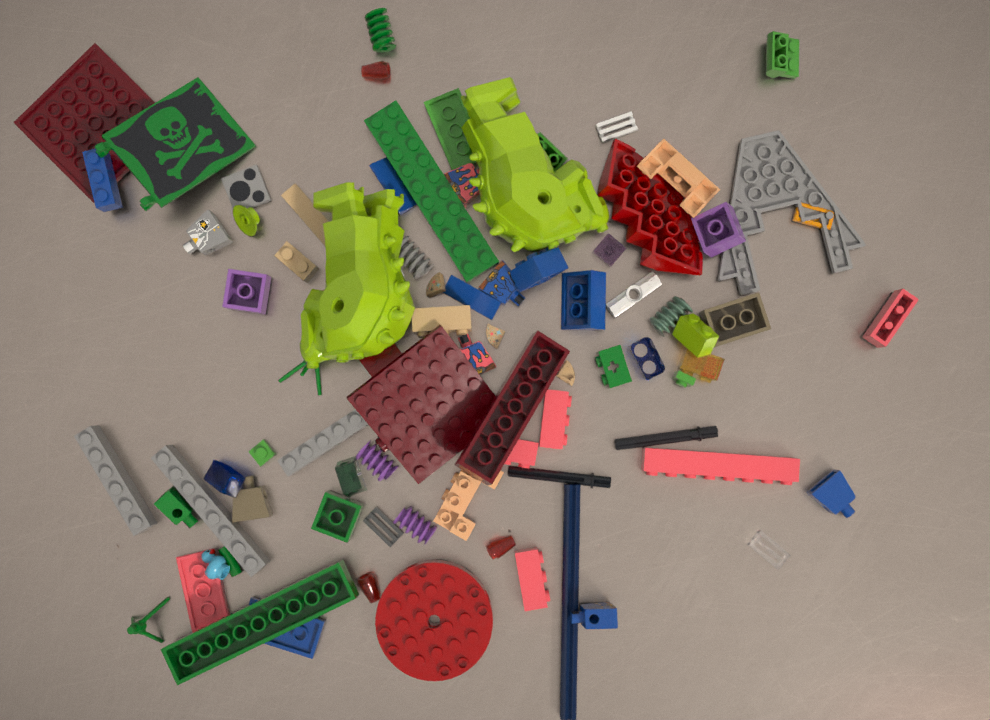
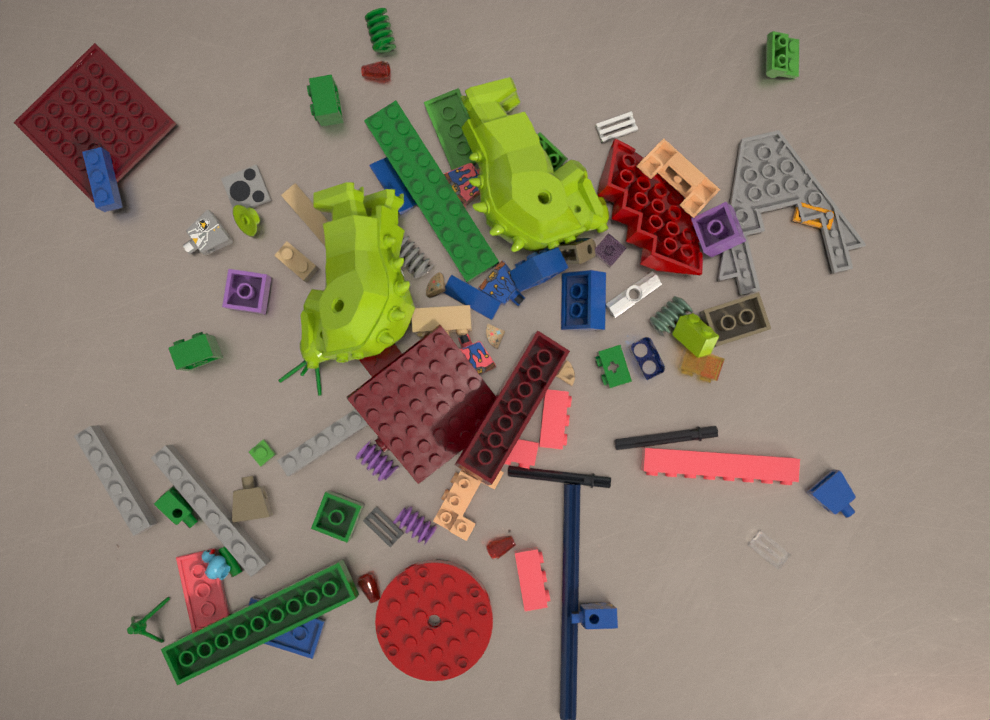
flag [95,77,256,211] -> none
clear blue piece [203,460,246,498] -> none
clear green torso [335,456,367,497] -> none
bright green plate [672,370,696,388] -> none
coral brick [862,288,919,348] -> none
none -> green brick [168,332,223,371]
none -> green brick [307,74,344,126]
none -> dark tan torso [551,238,596,264]

